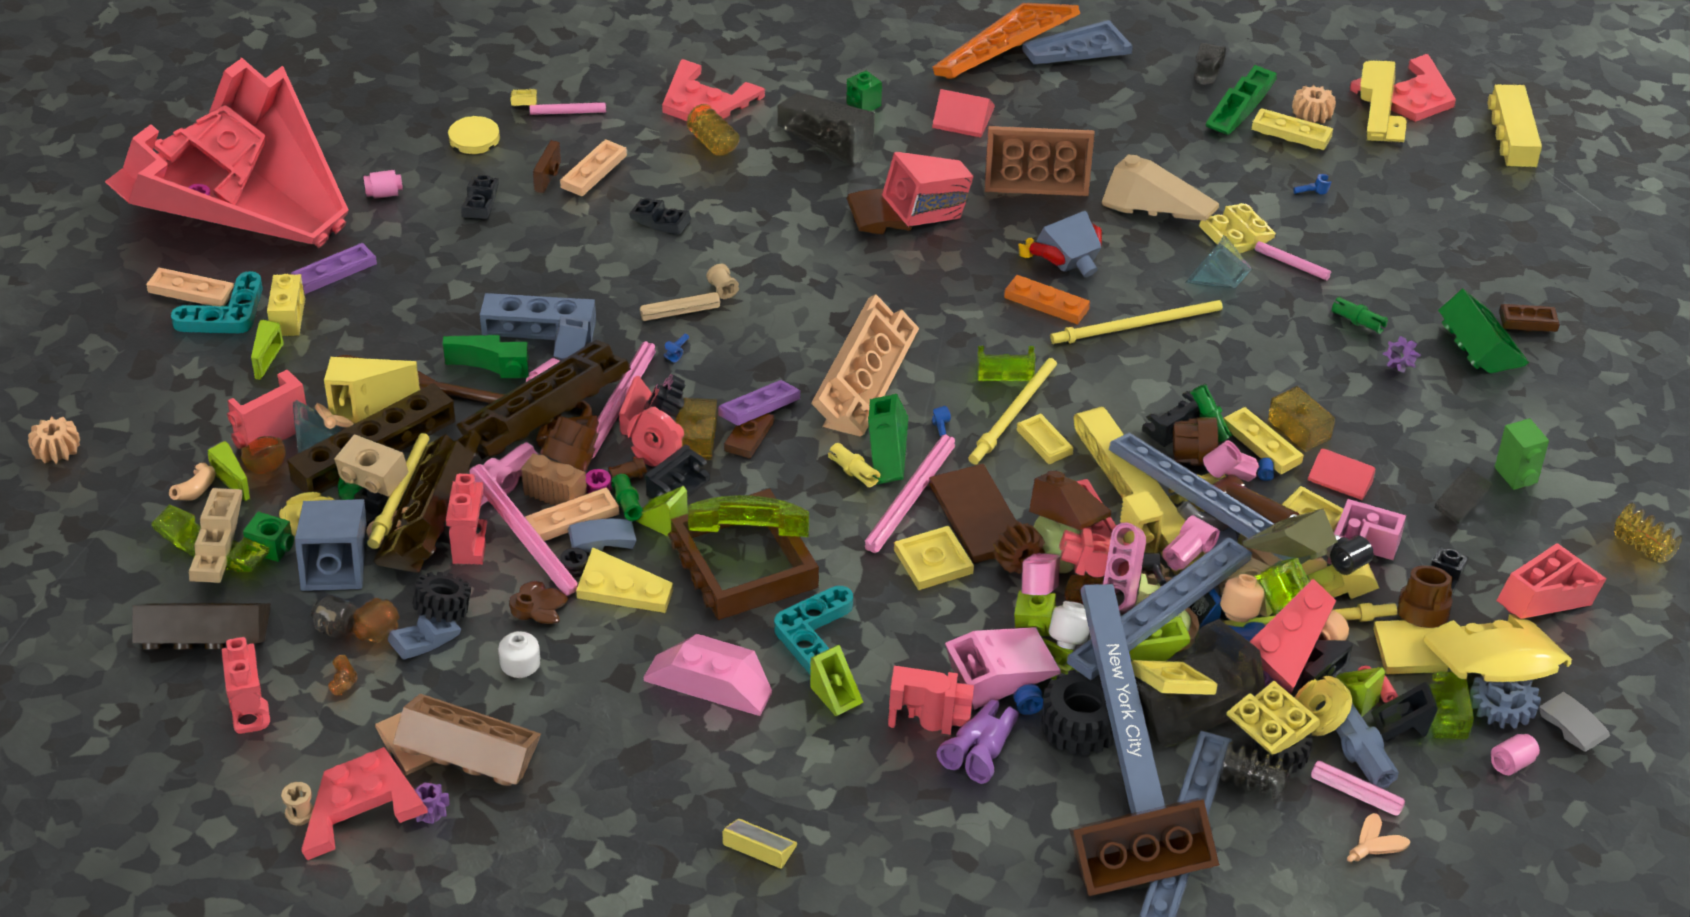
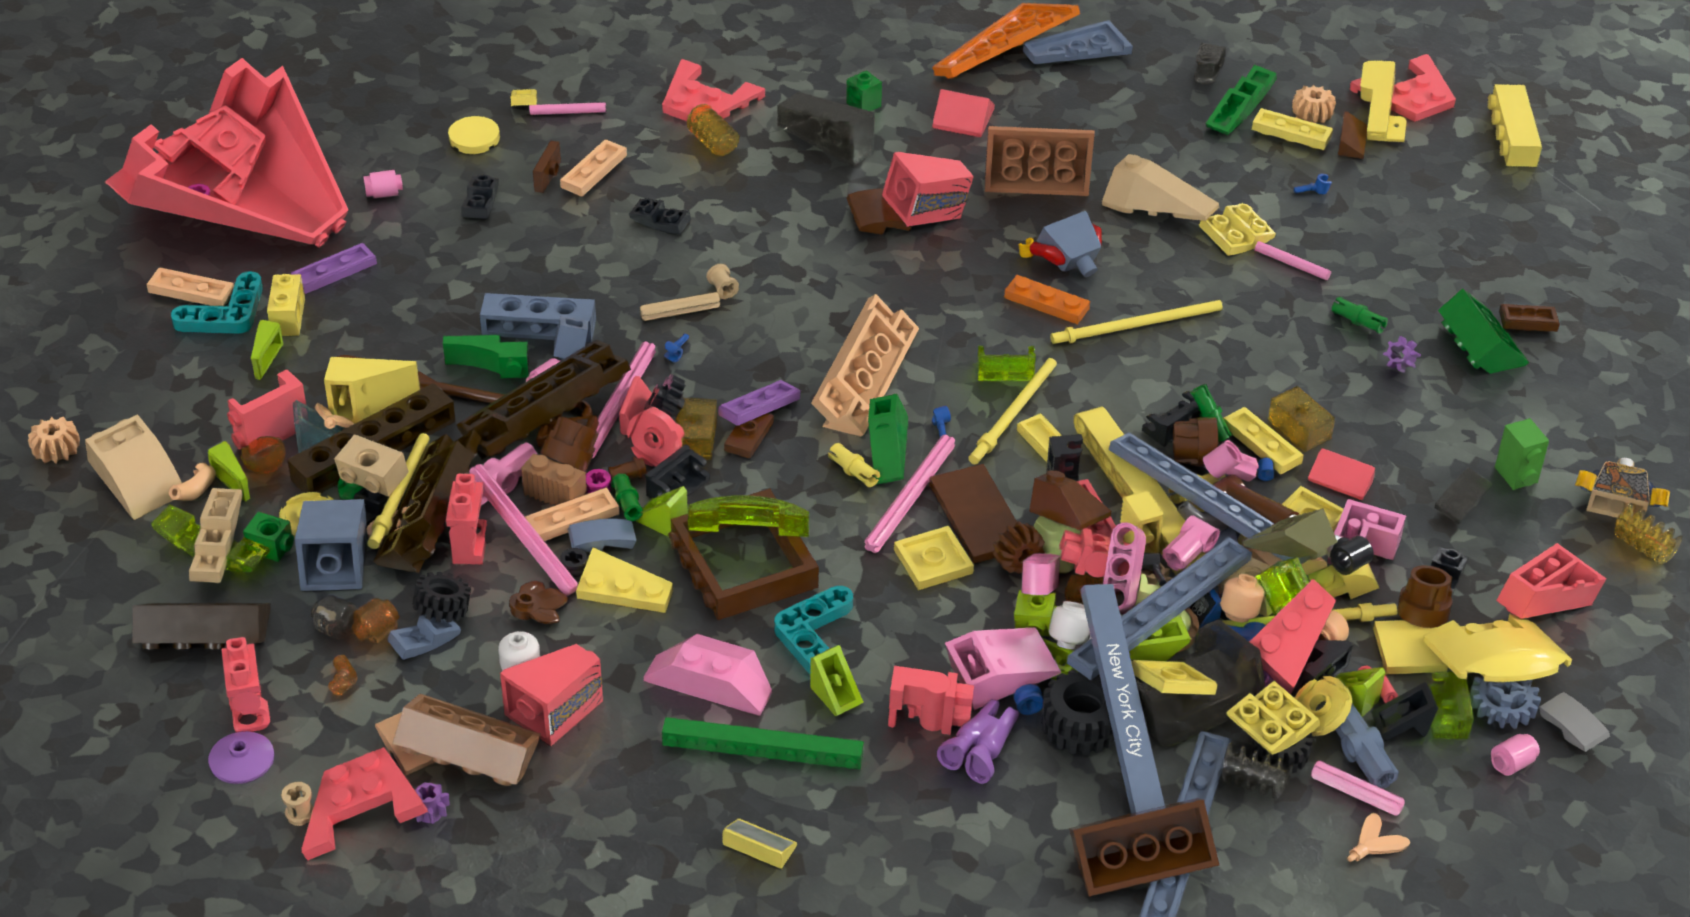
clear light blue slope [1185,235,1252,289] -> none
none -> tan piece [85,414,182,520]
none -> medium lavender dish [208,731,274,784]
none -> coral slope [500,644,603,746]
none -> green piece [662,717,864,770]
none -> black hinge [1046,434,1083,481]
none -> reddish brown slope [1338,111,1368,159]
none -> torso [1575,458,1670,524]

